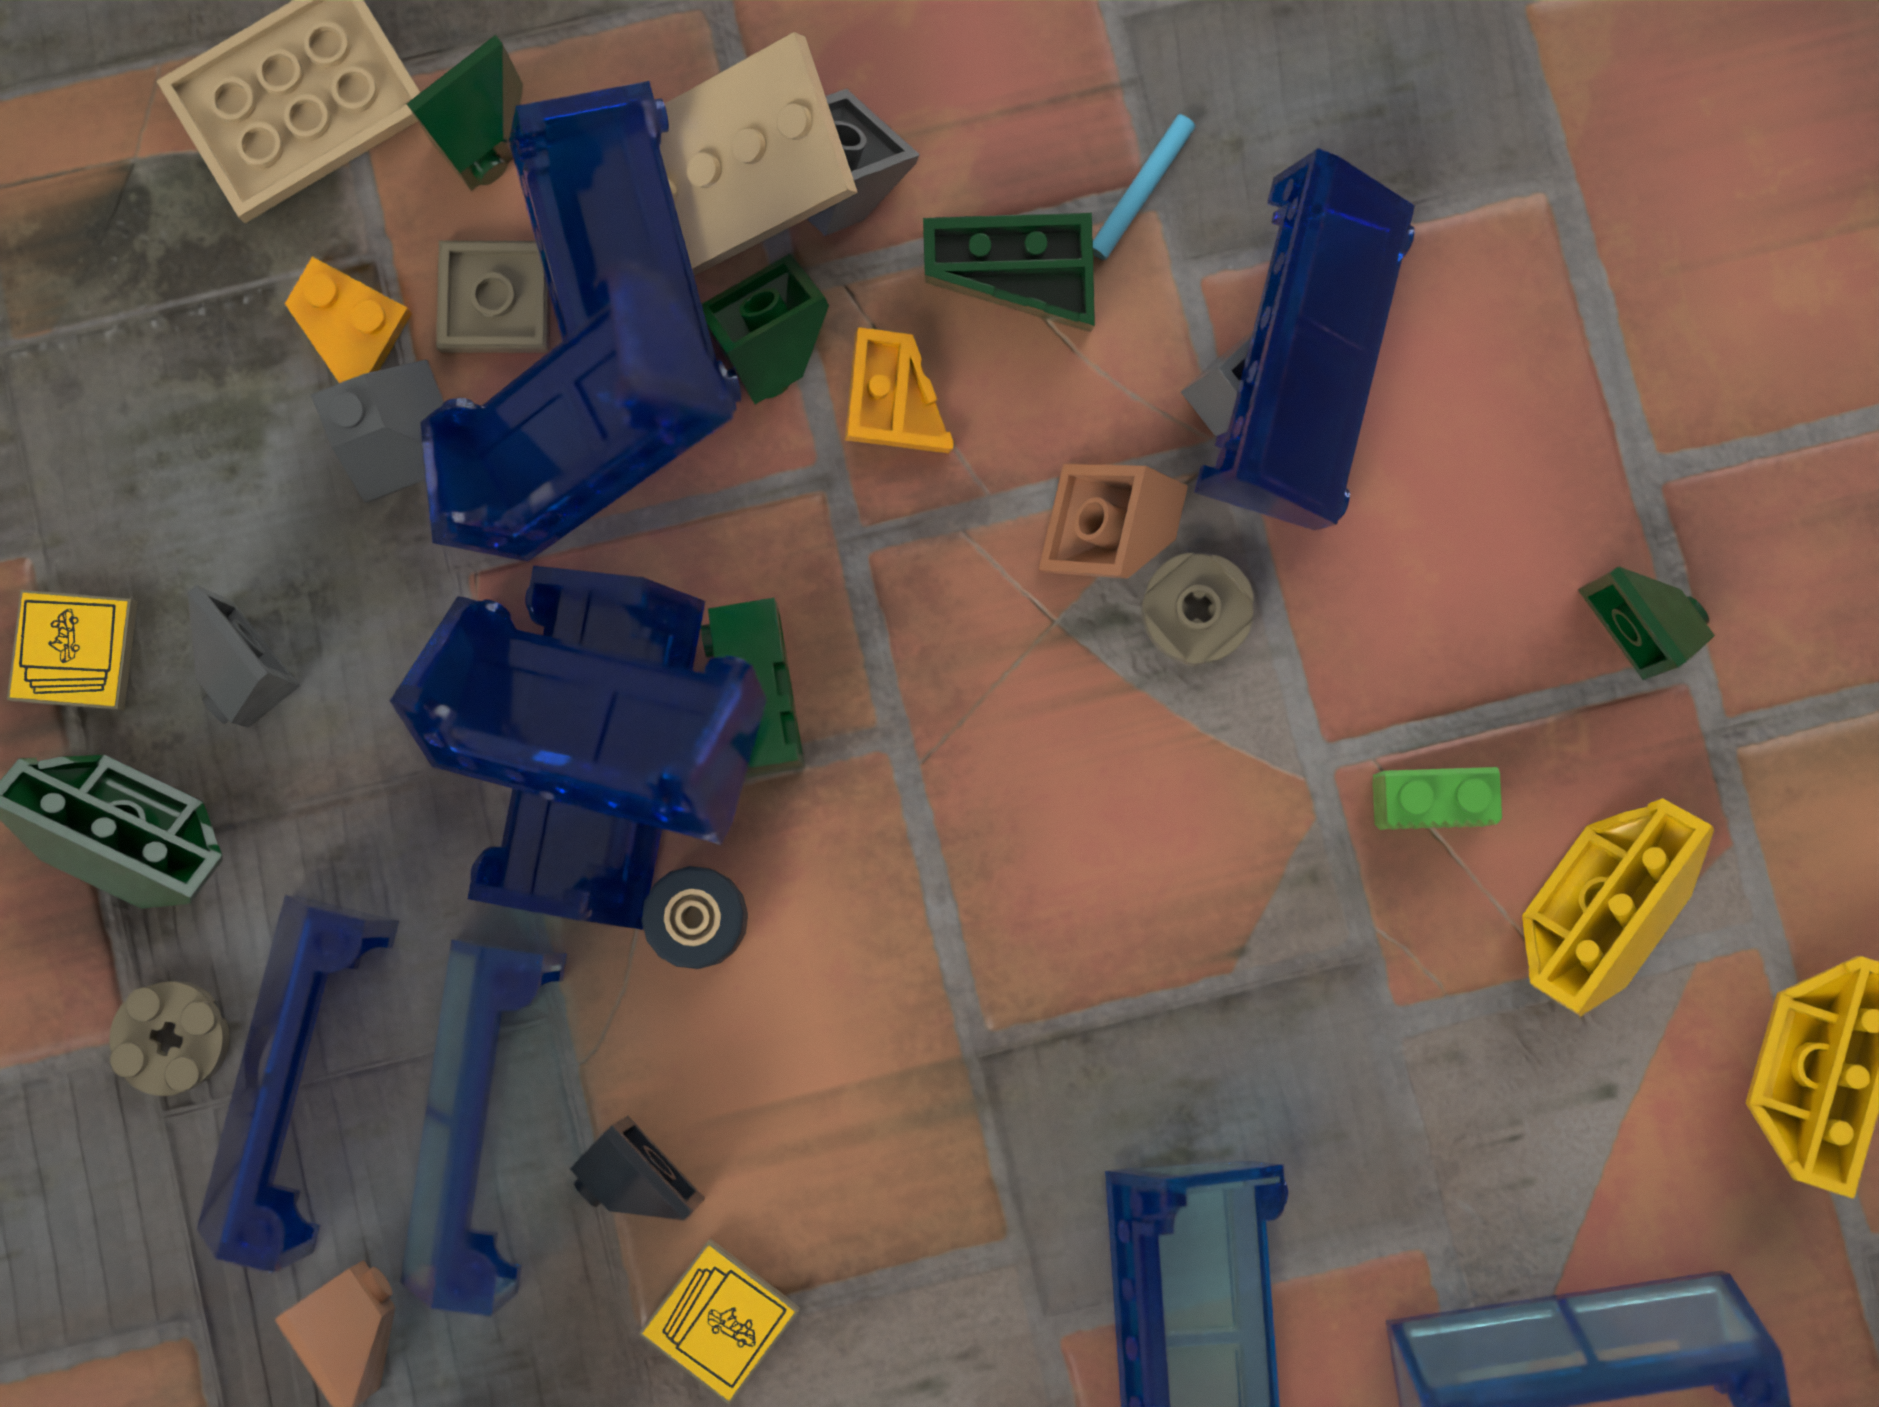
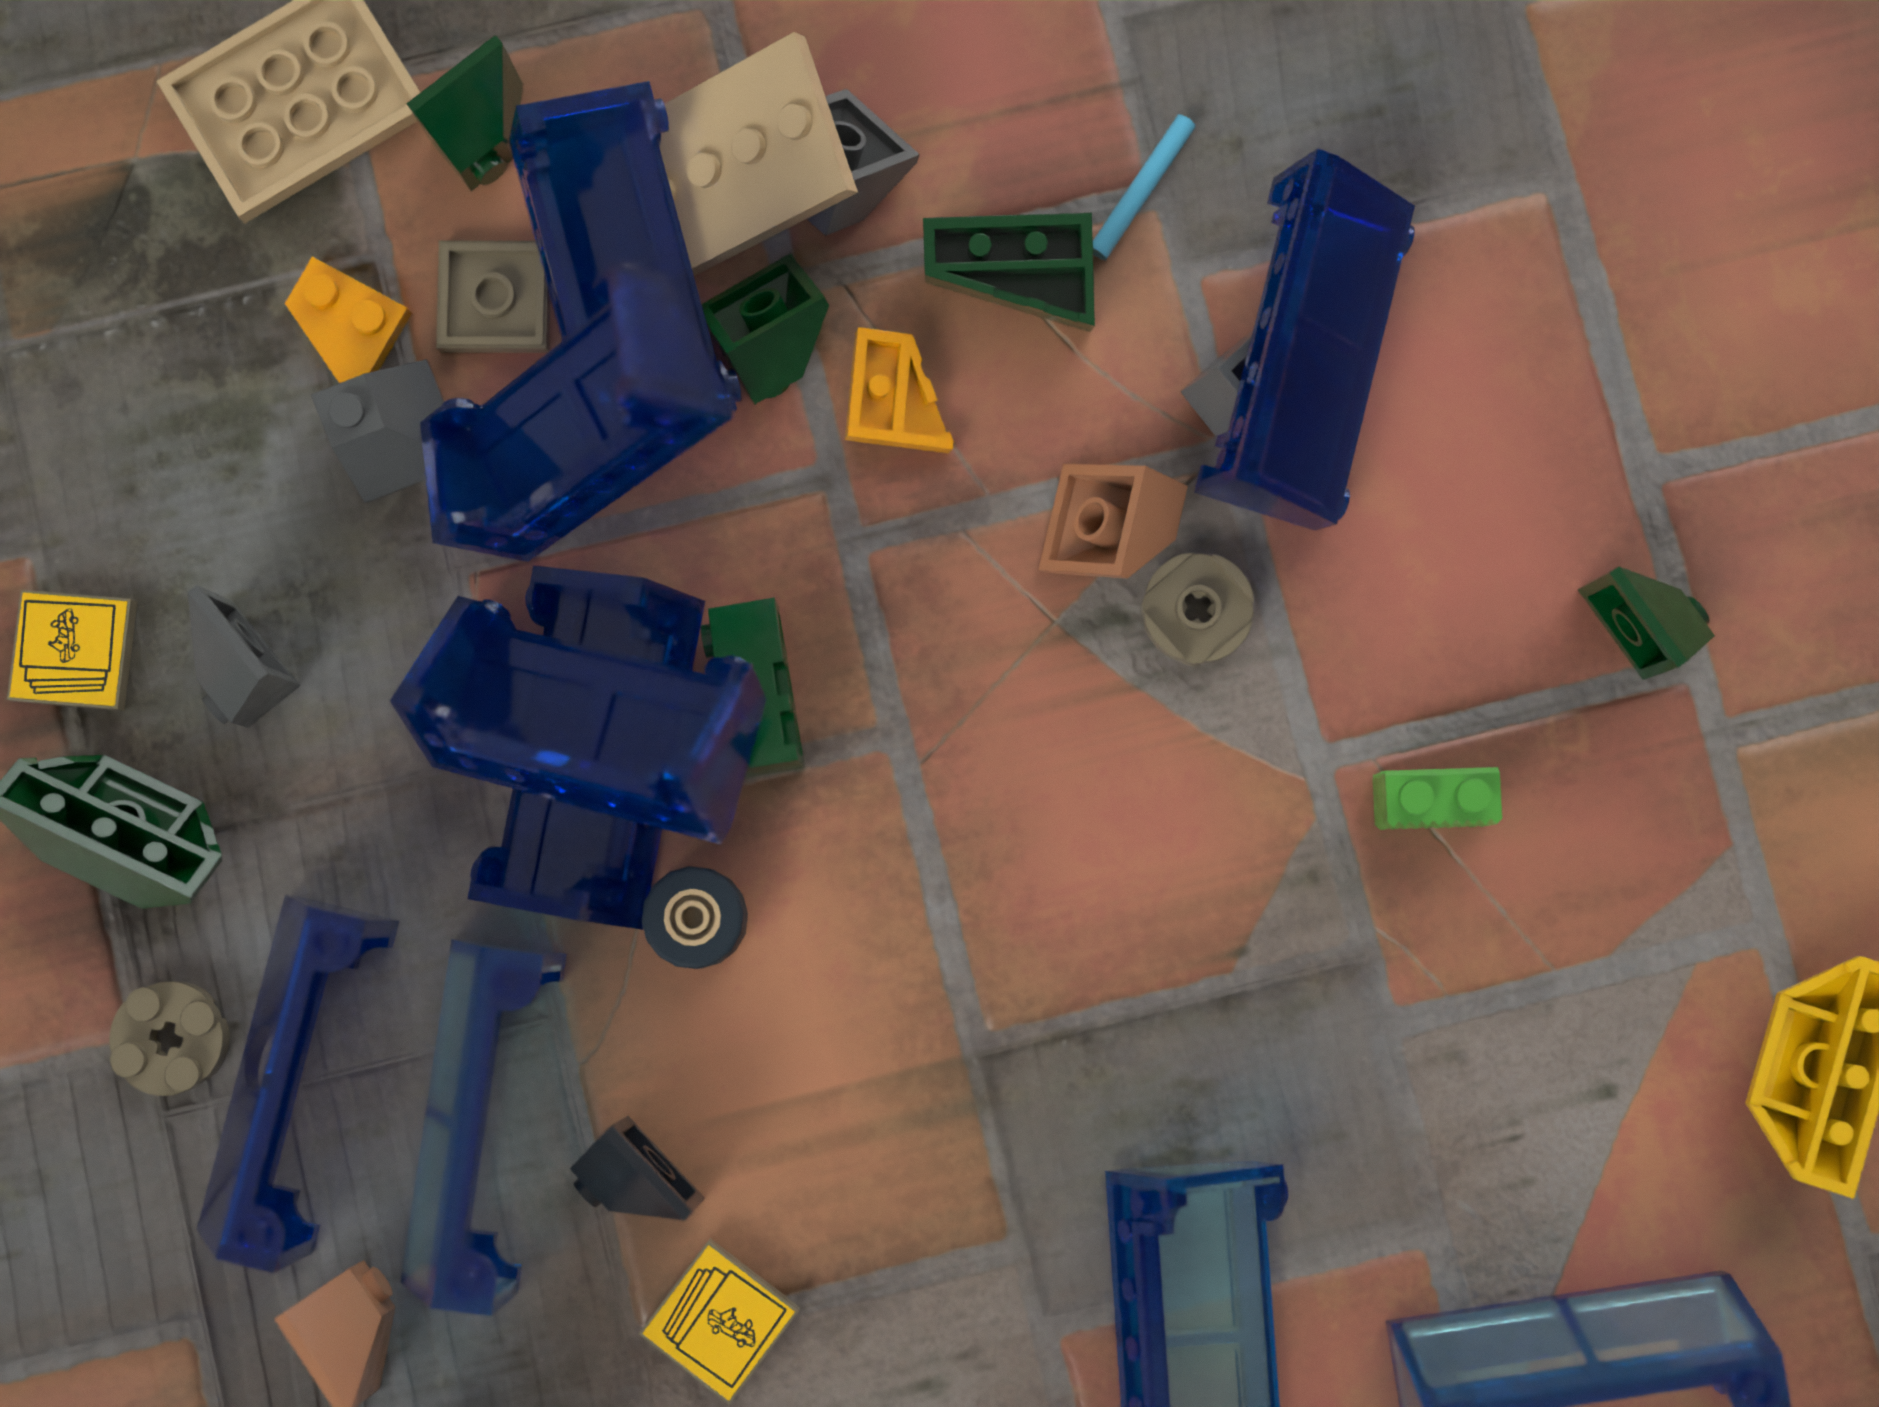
yellow wedge [1522,798,1714,1016] -> none

